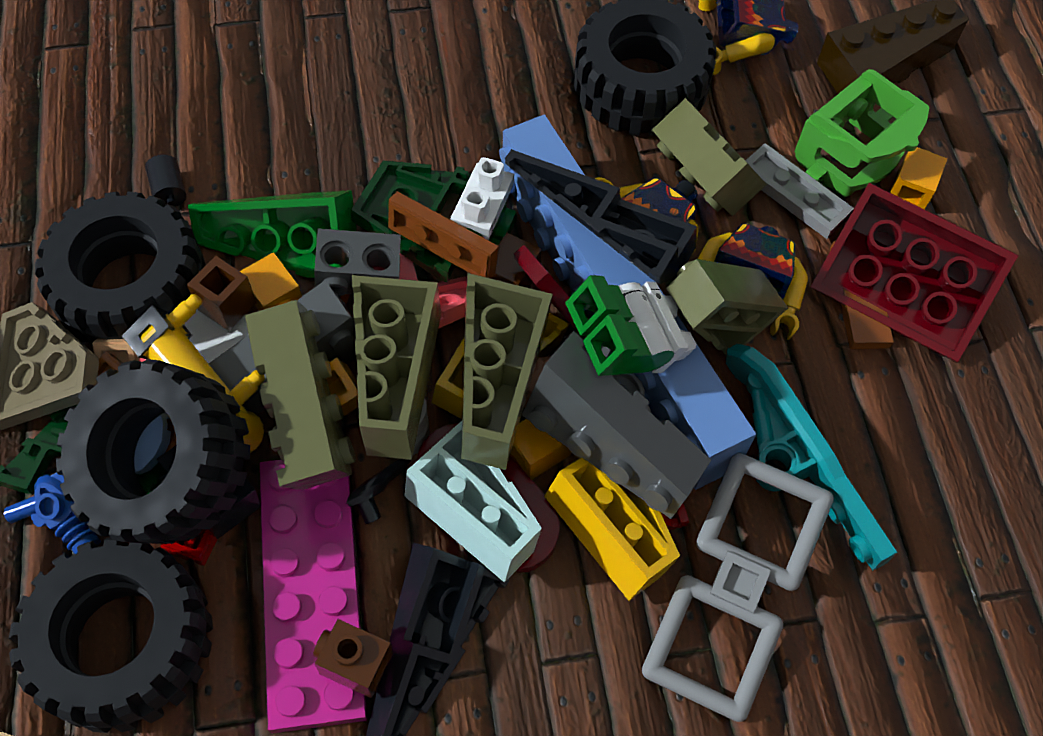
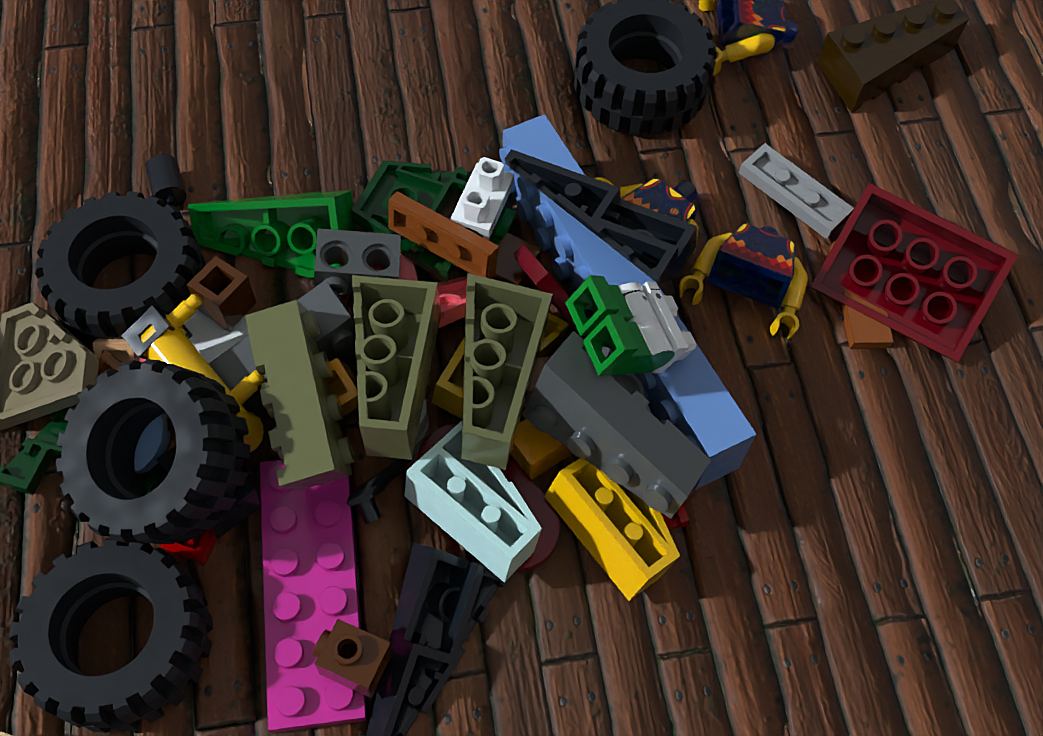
blue piece [4,472,101,554] -> none
light orange brick [240,252,302,311] -> none
light grey bar [642,453,834,722] -> none
olive wedge [652,98,767,216] -> none
olive wedge [666,259,788,356] -> none
teal piece [726,343,897,571] -> none
bright green animal [794,69,930,198] -> none
light orange brick [889,147,948,210] -> none

